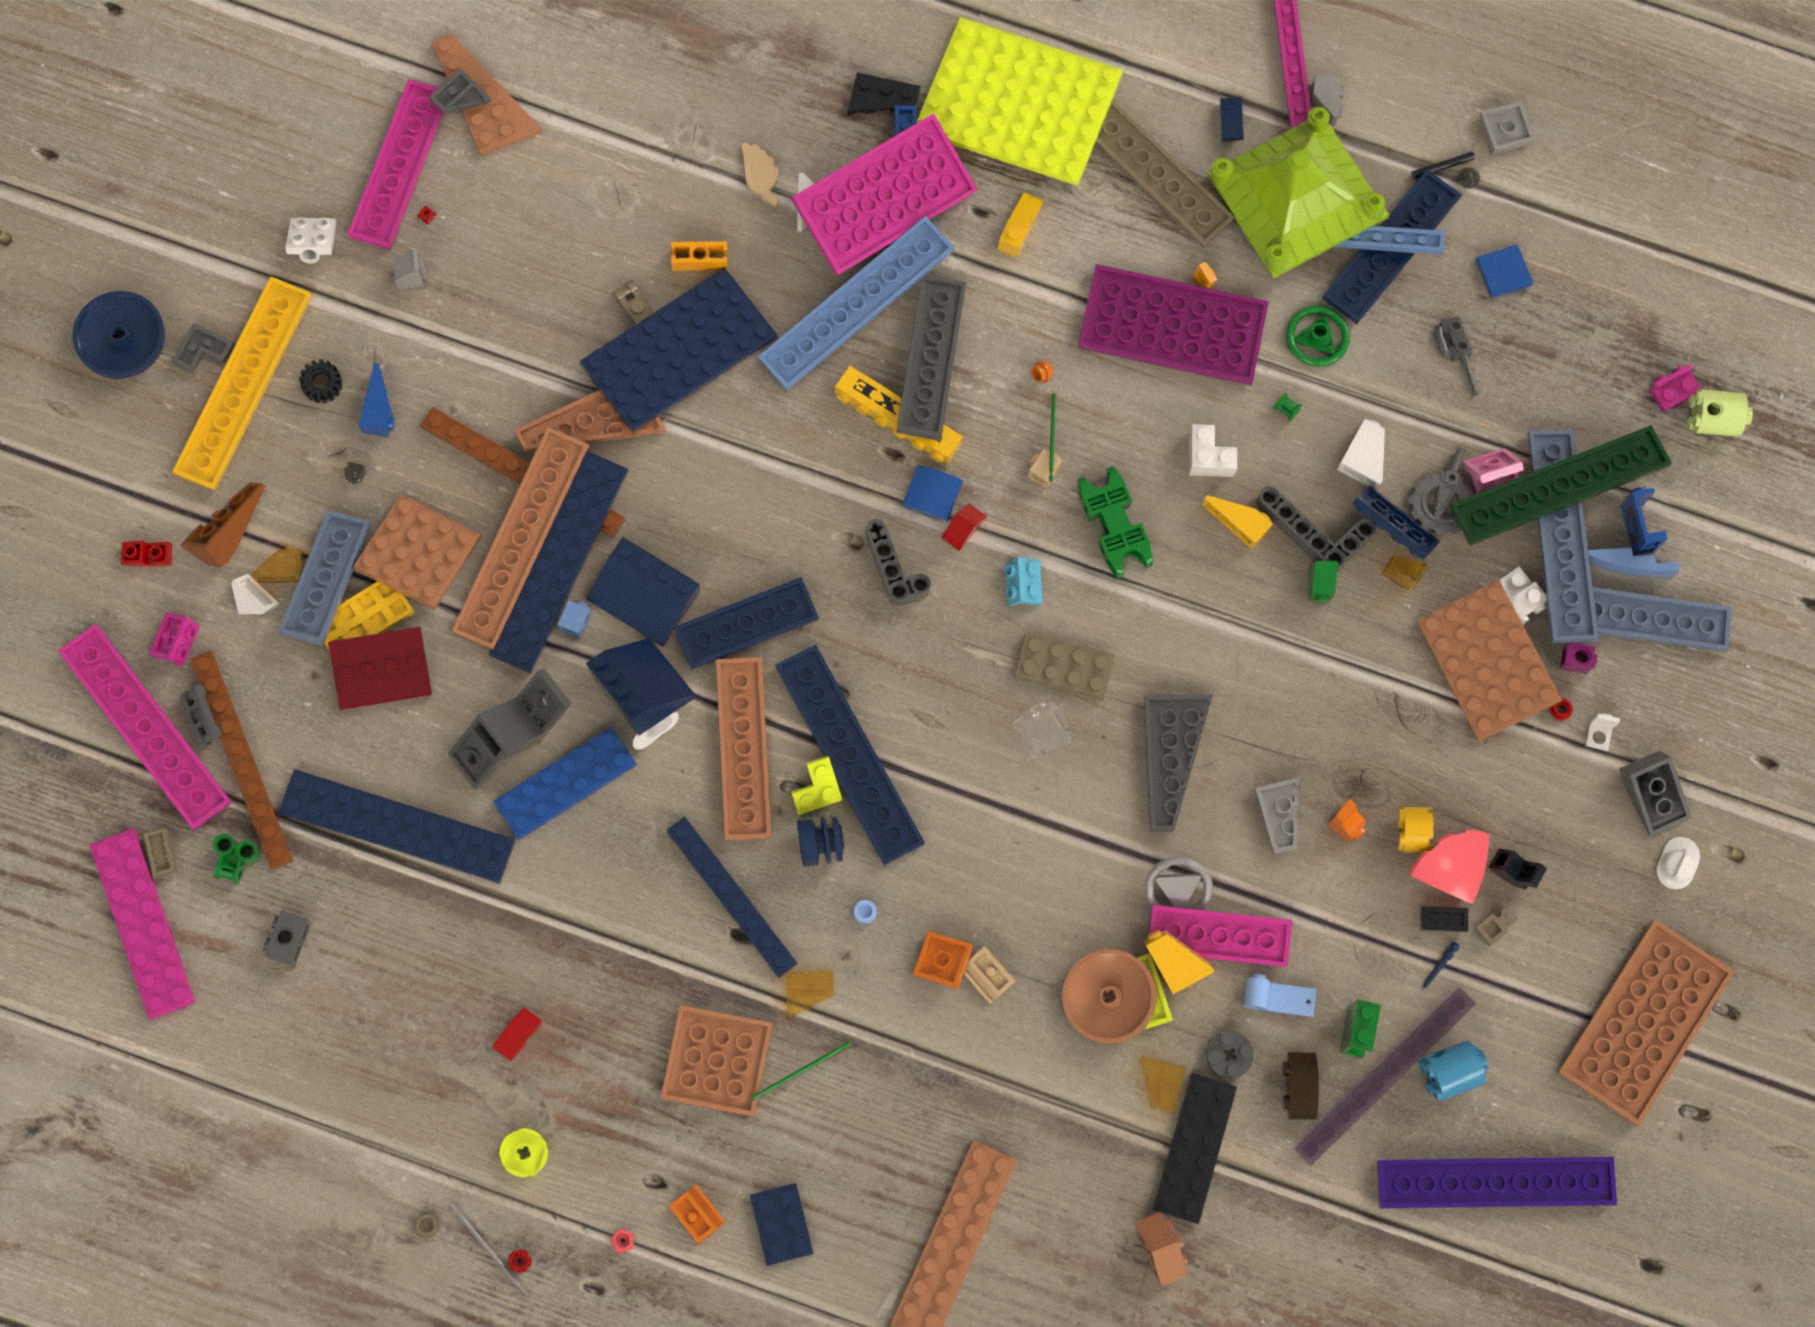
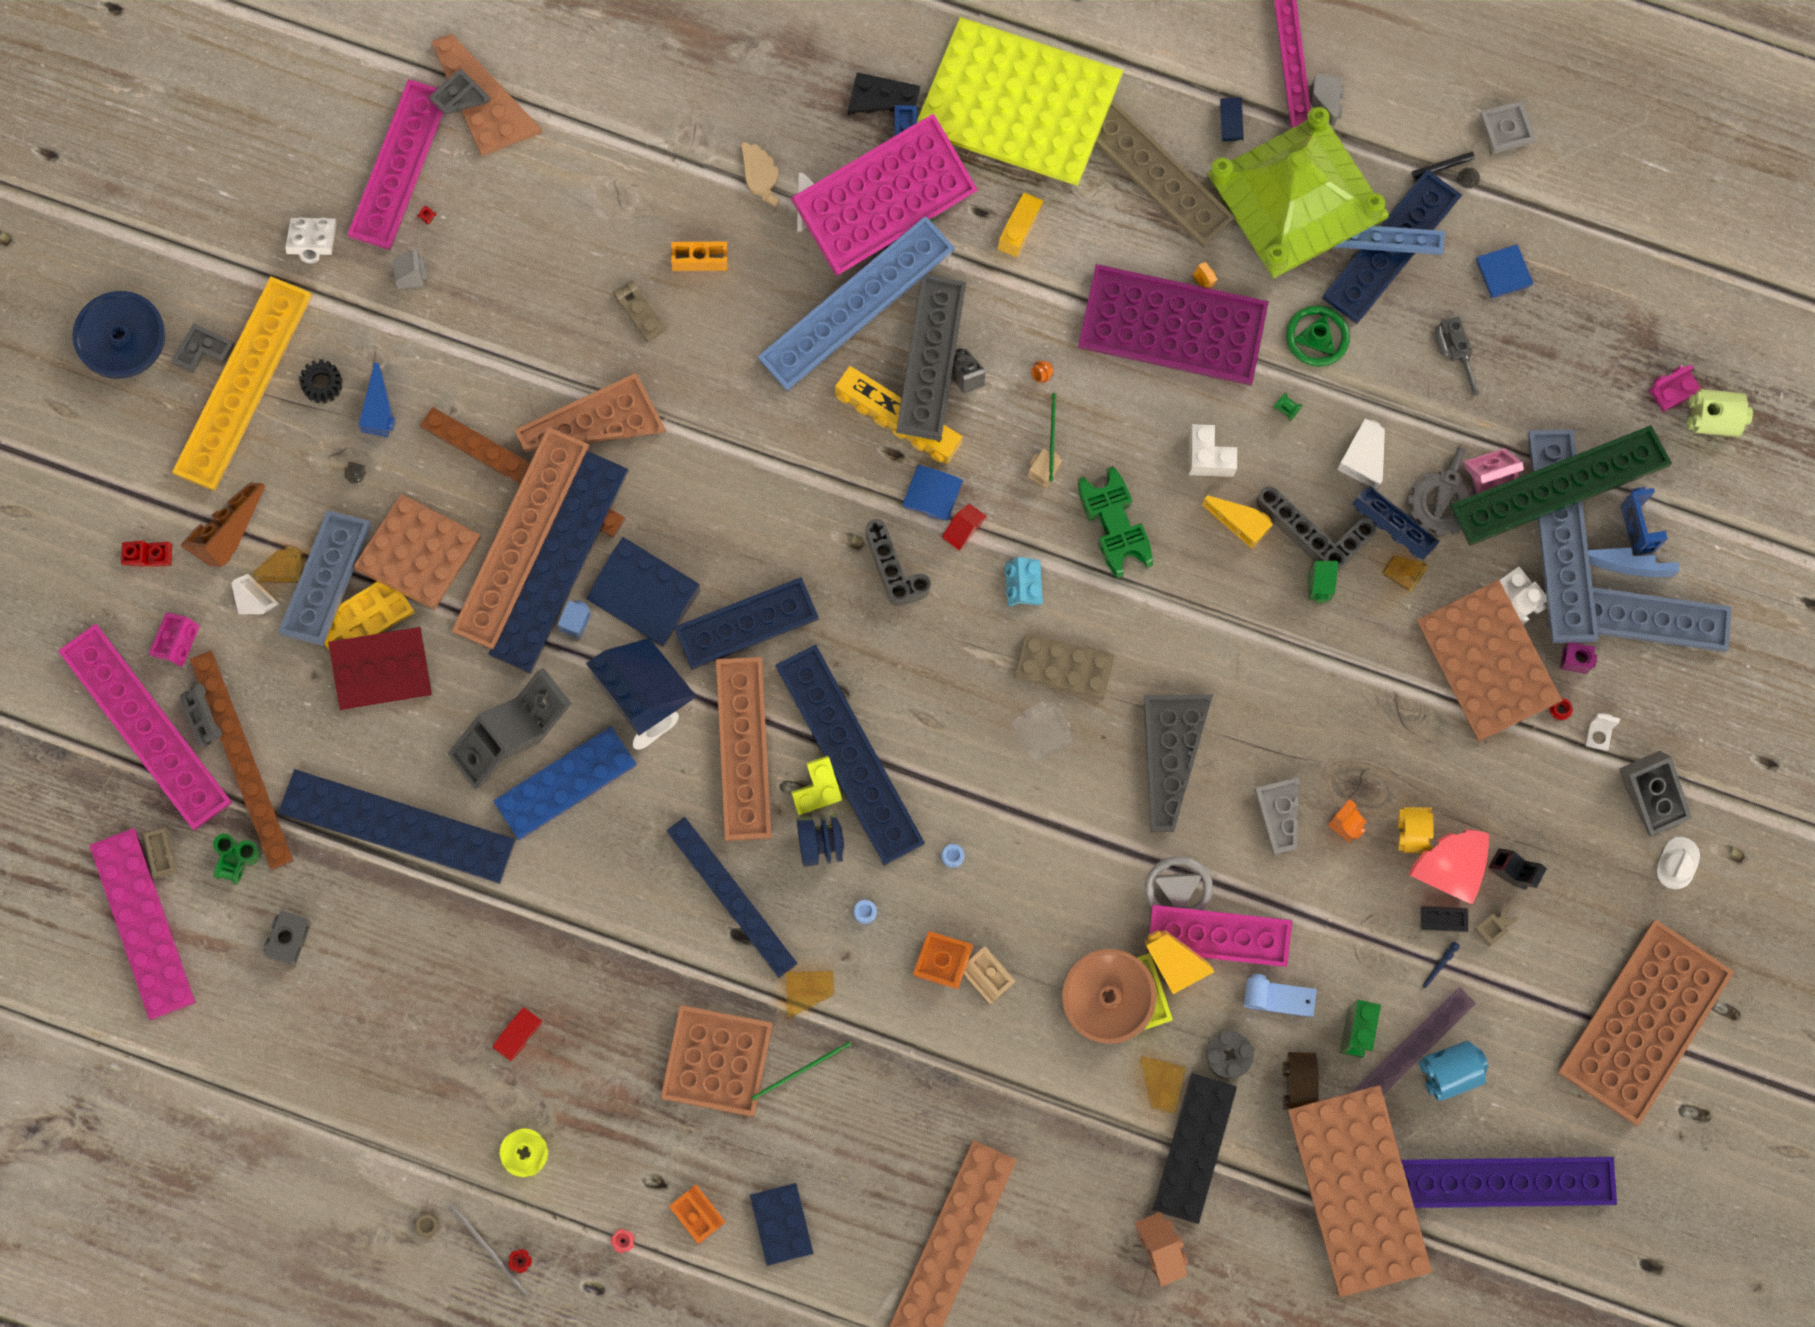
dark blue plate [580,267,777,433] -> none
none -> light blue tile [941,844,965,868]
none -> dark grey slope [952,348,985,393]
none -> nougat plate [1287,1085,1432,1297]

